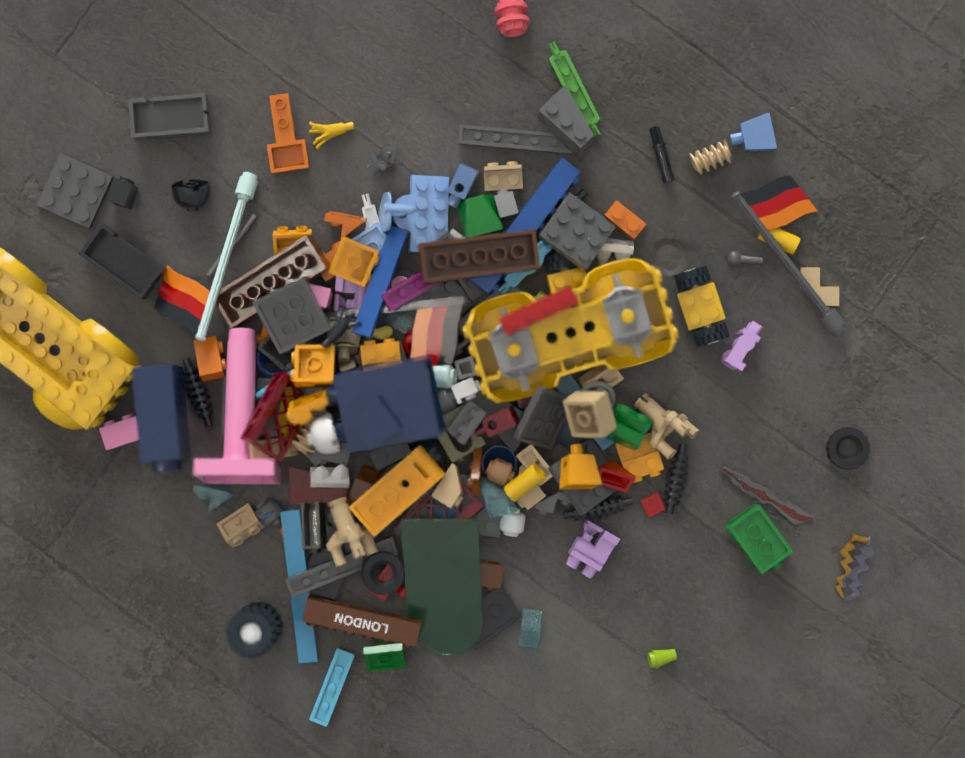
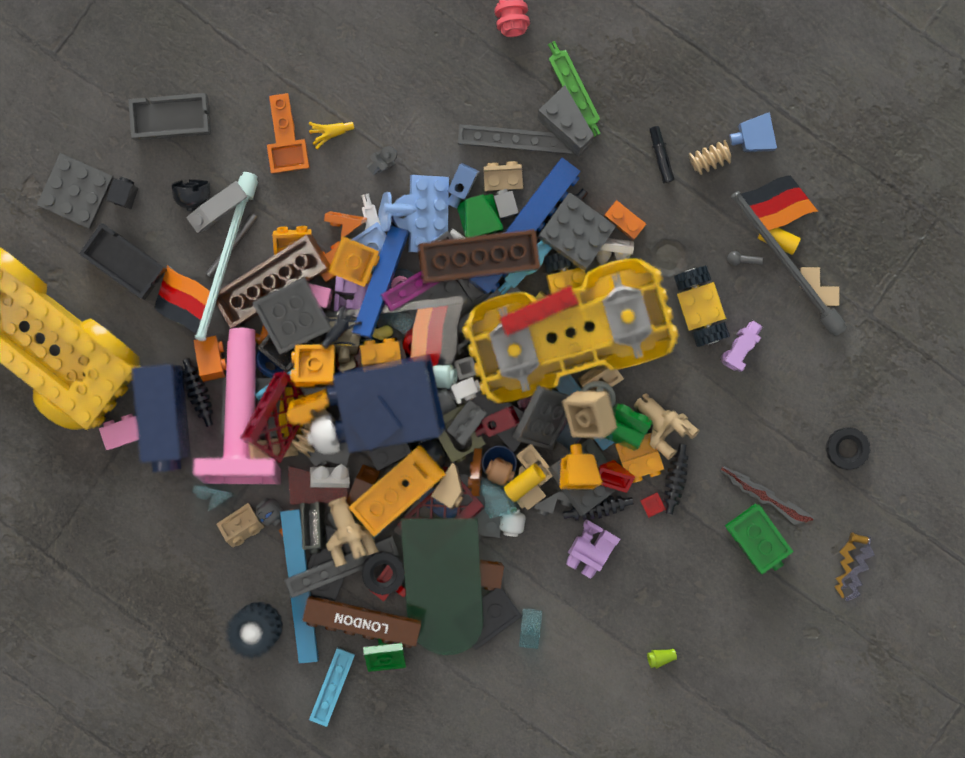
none -> light grey slope [186,181,248,233]

